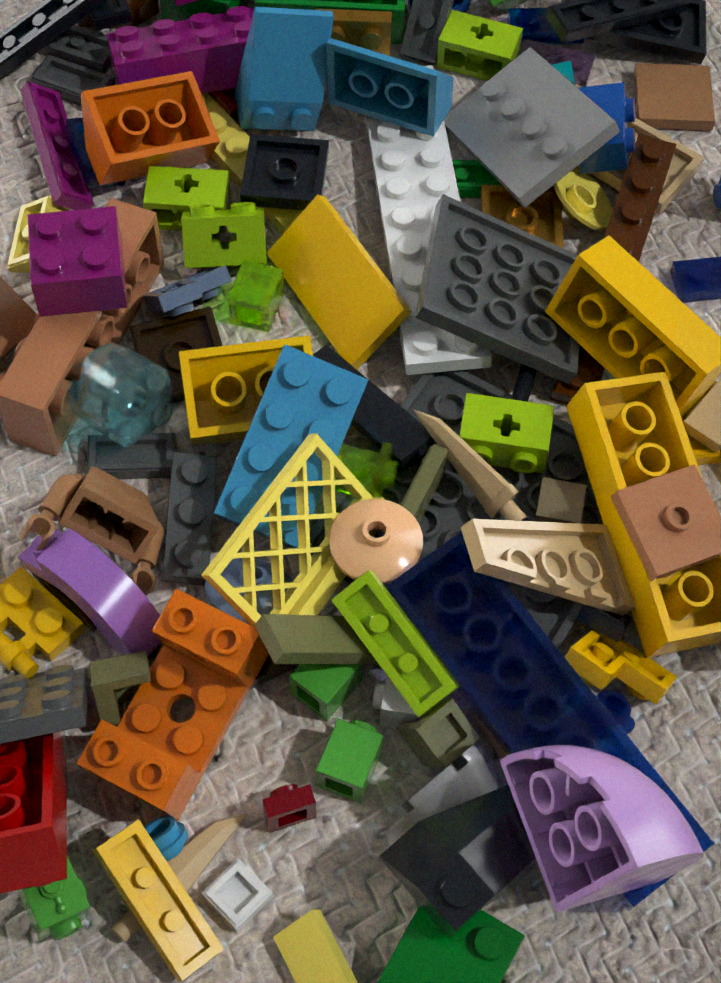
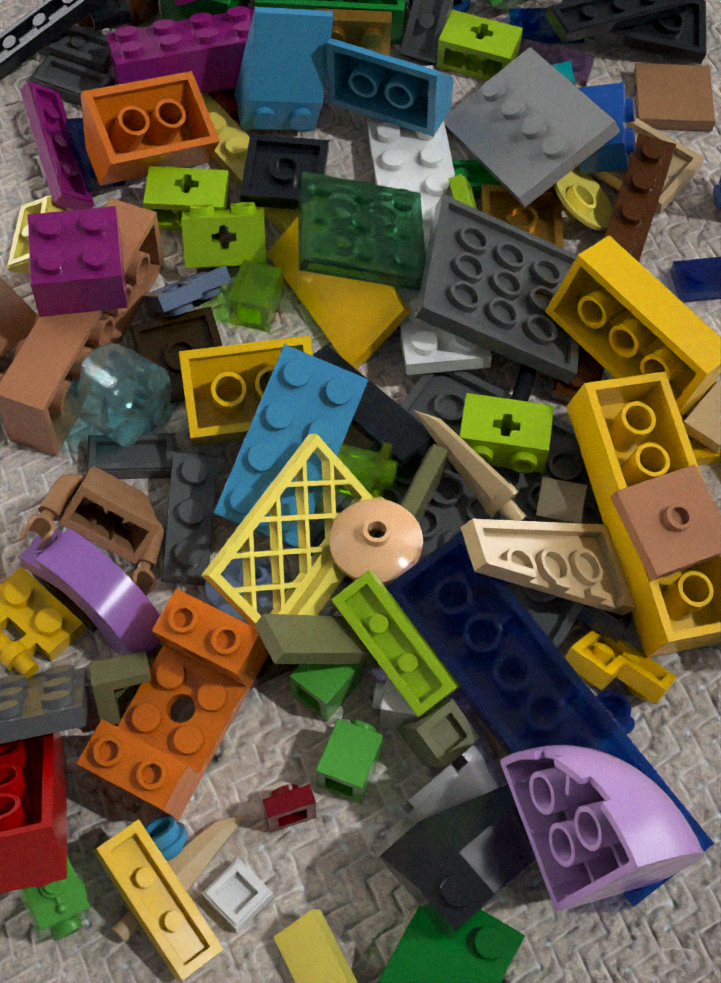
none -> clear green plate [298,171,426,291]
none -> lime tile [448,174,478,210]

